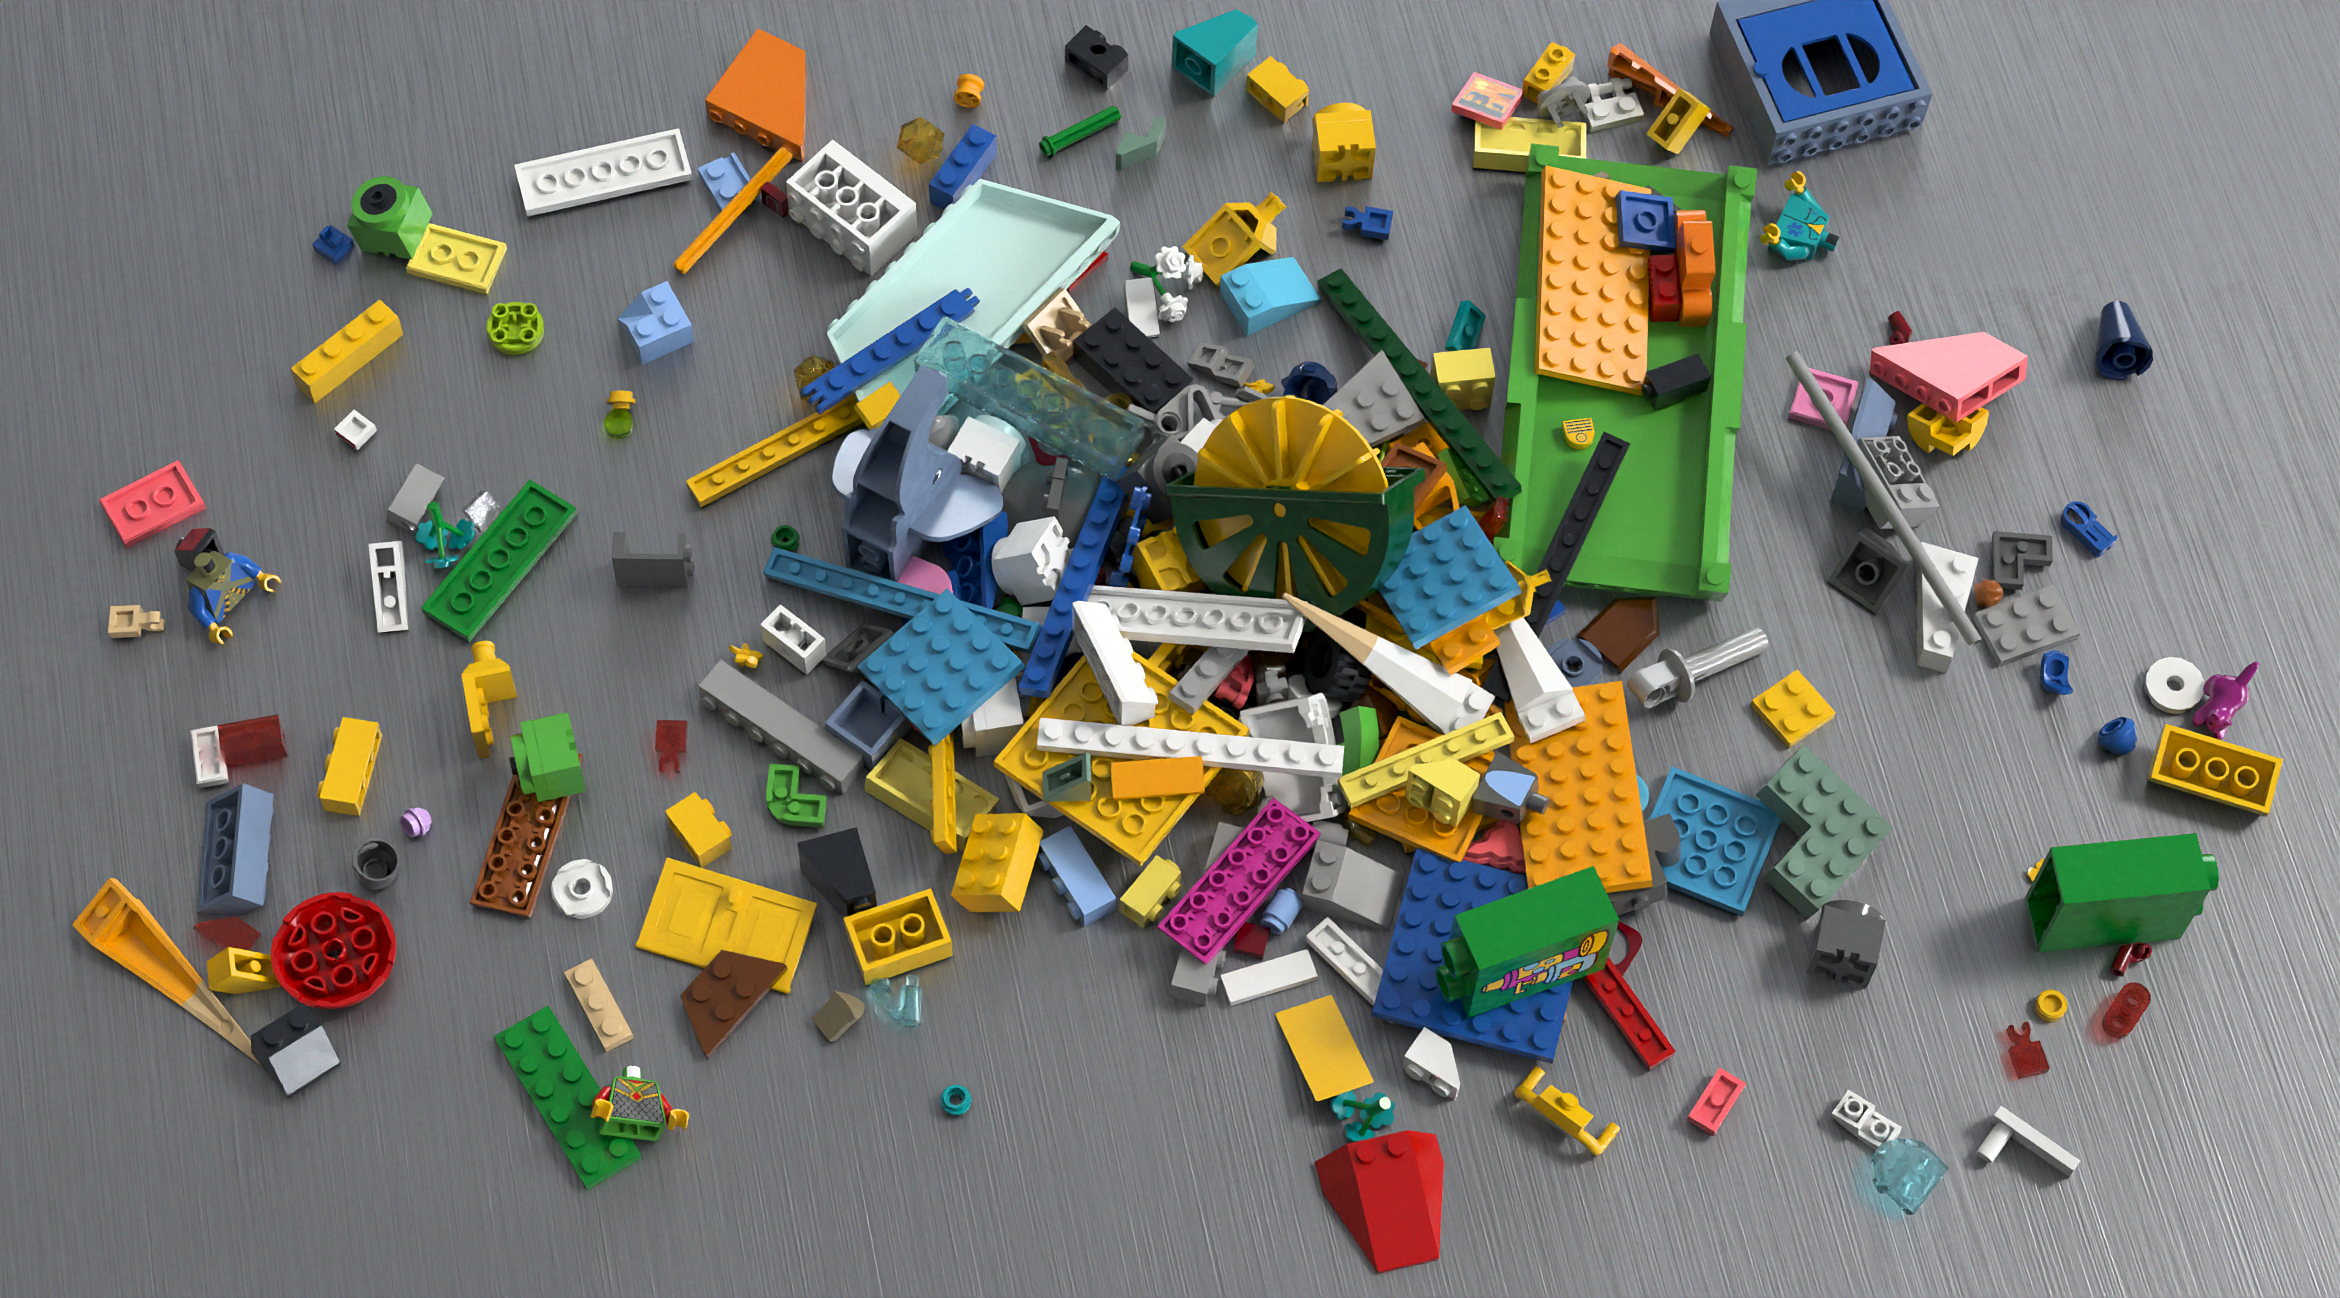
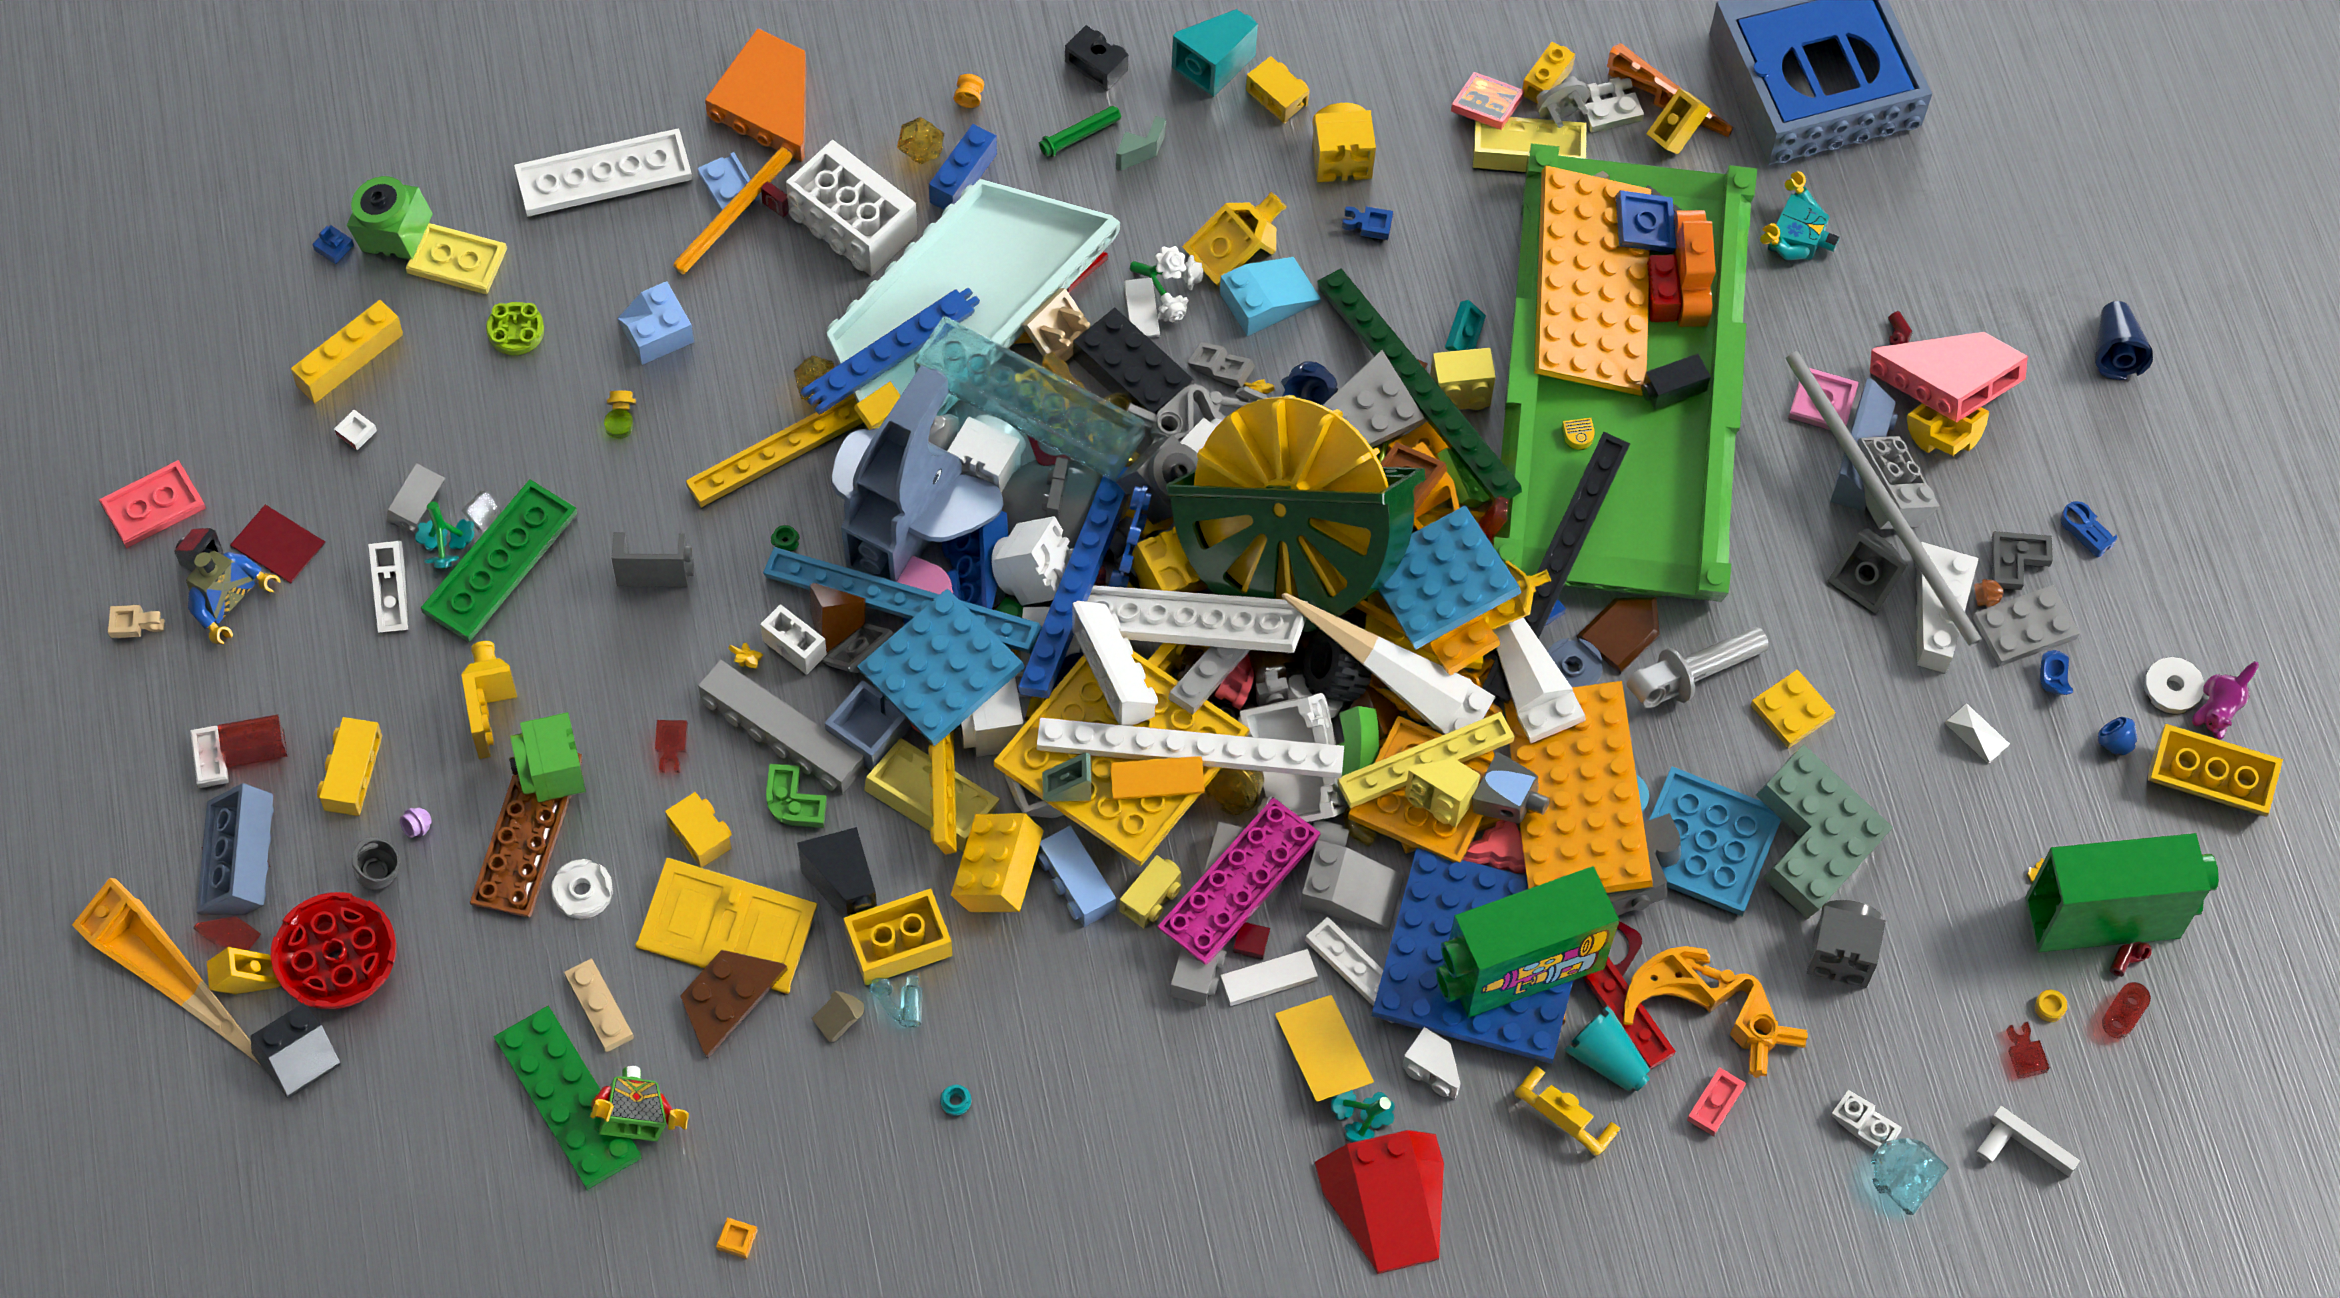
light blue brick [1261,888,1303,935] -> none
none -> dark red window [230,504,326,584]
none -> light orange tile [716,1217,758,1259]
none -> reddish brown slope [810,583,866,653]
none -> teal cone [1564,1005,1650,1092]
none -> light orange piece [1623,946,1808,1078]
none -> white slope [1945,703,2010,764]

